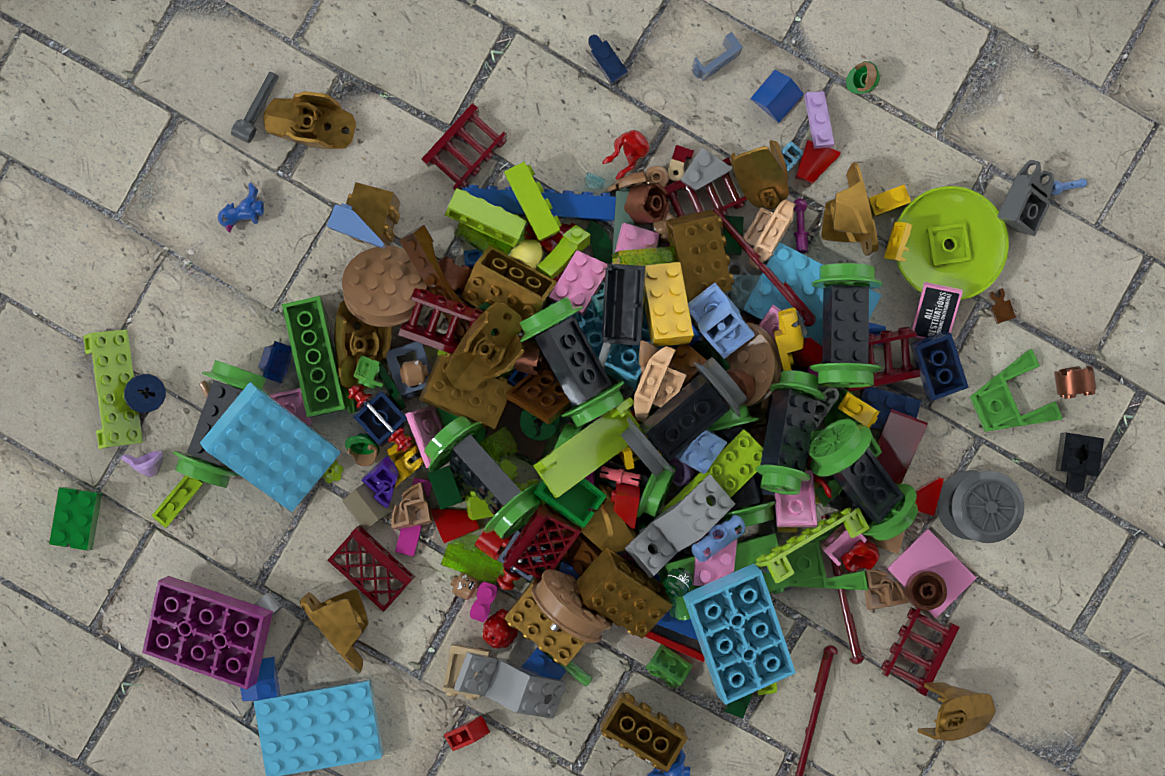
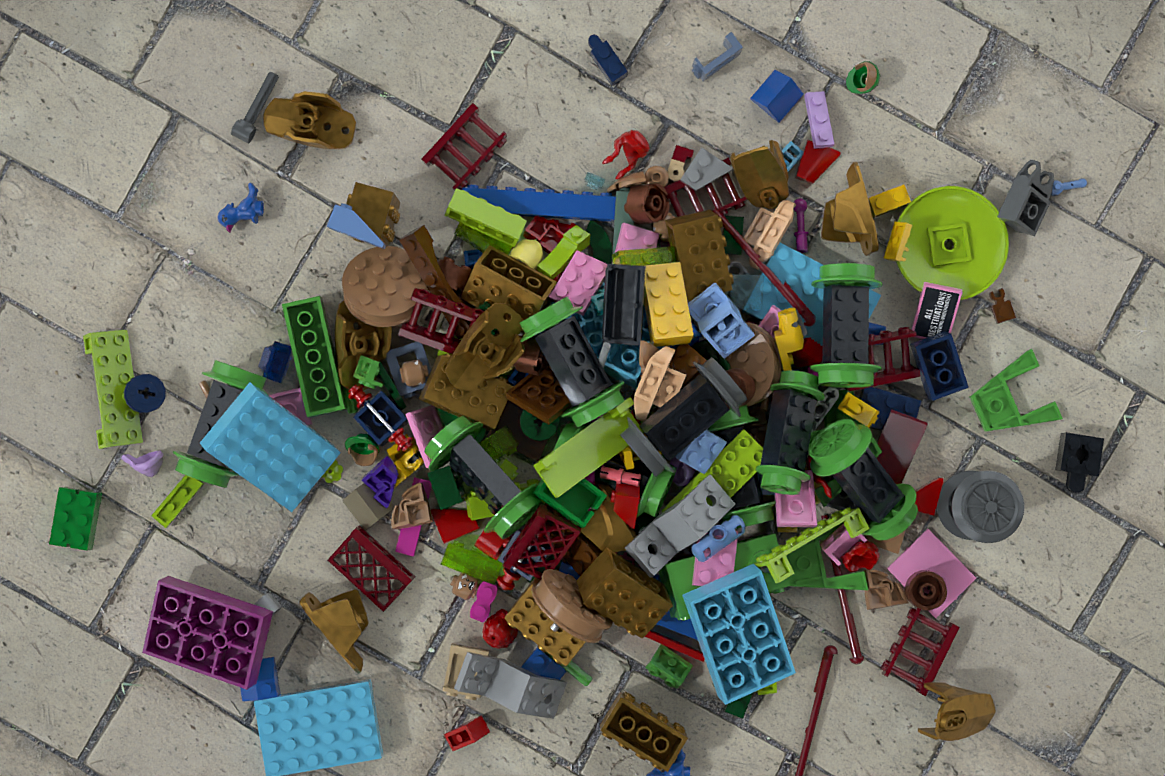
lime brick [504,161,562,242] -> none
dark green head [663,567,693,598] -> none
copper brick [1054,366,1096,399] -> none

